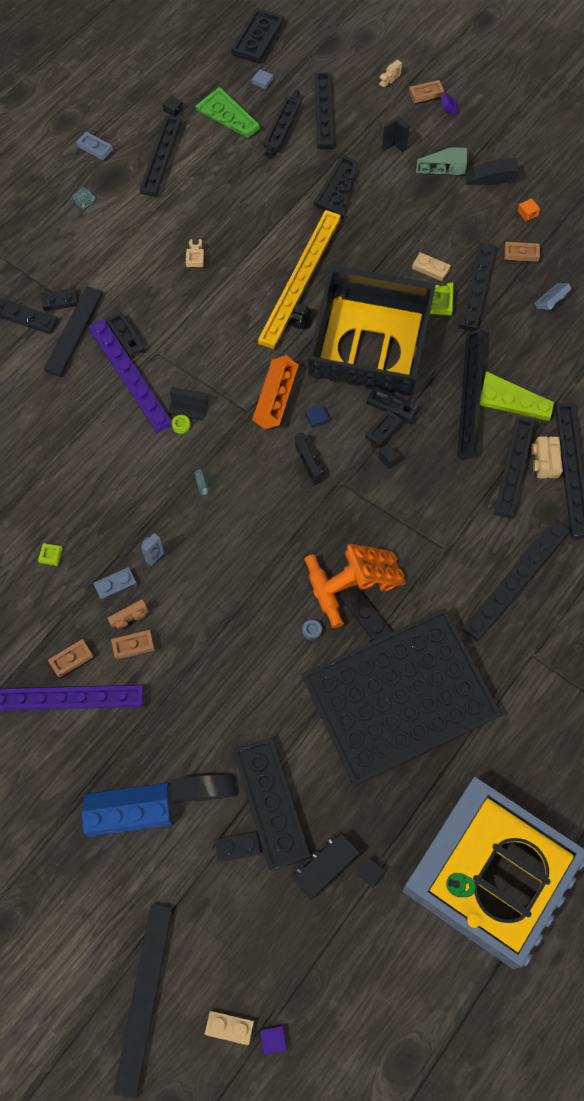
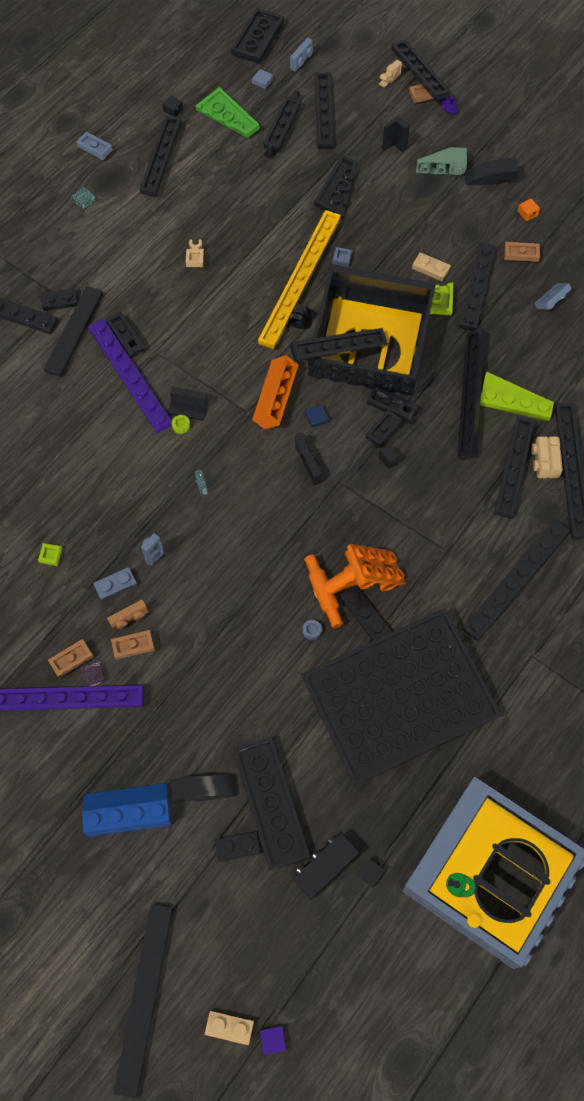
none -> clear purple plate [80,662,105,687]
none -> black plate [289,328,388,362]
none -> sand blue plate [290,38,313,72]
none -> sand blue tile [332,247,353,267]
none -> black plate [391,40,450,101]

